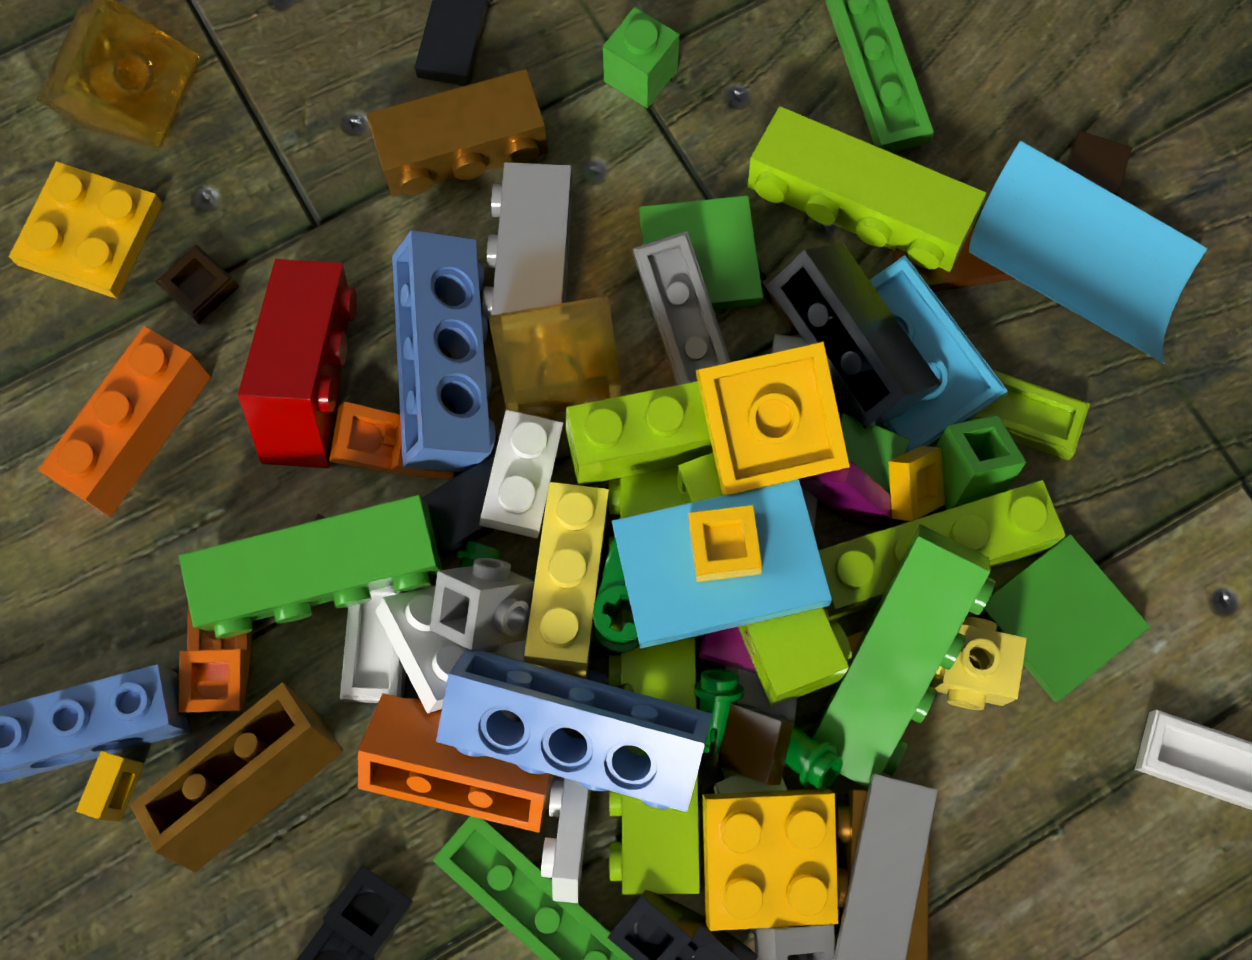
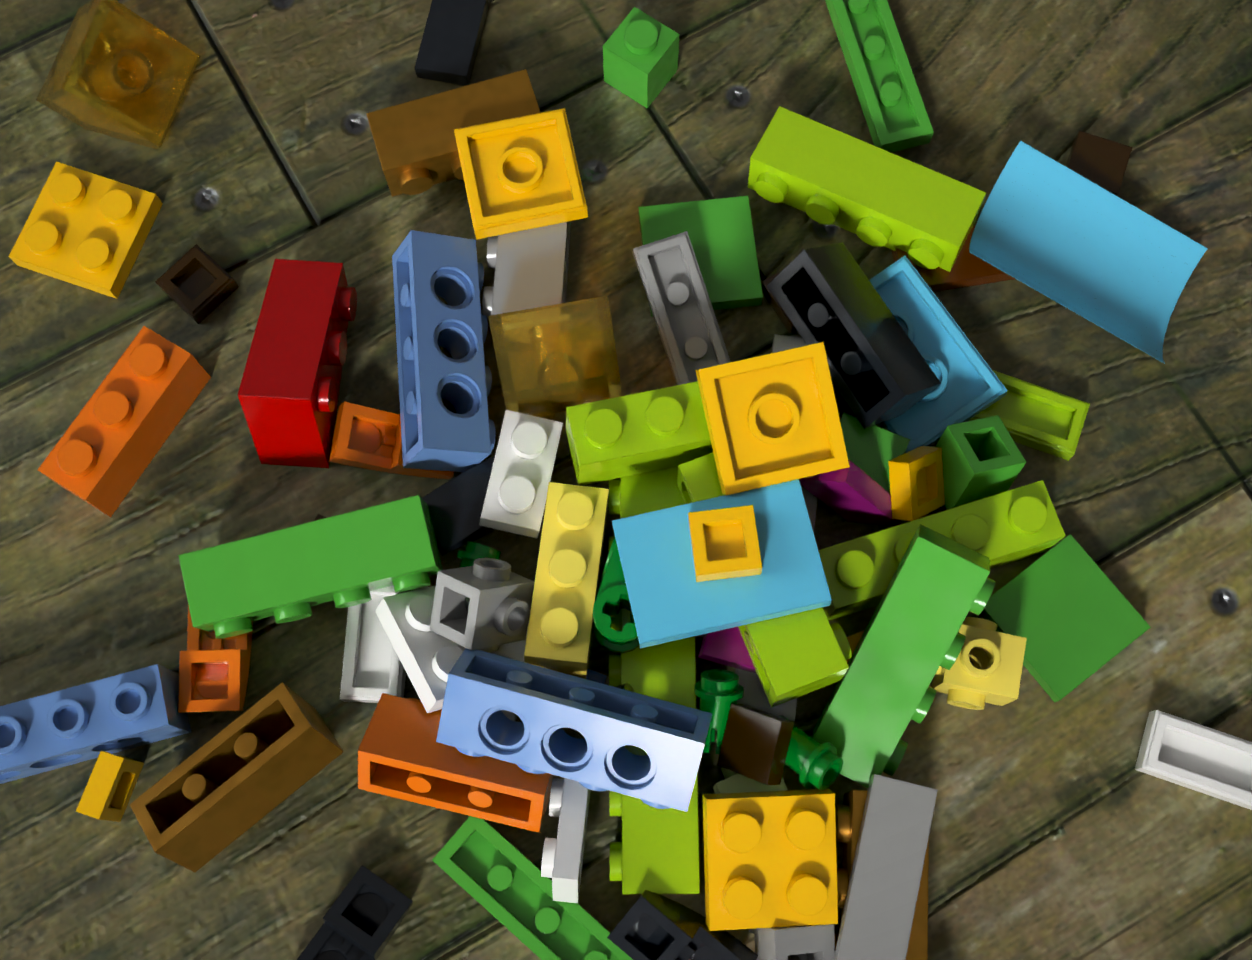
none -> yellow tile [454,108,588,240]

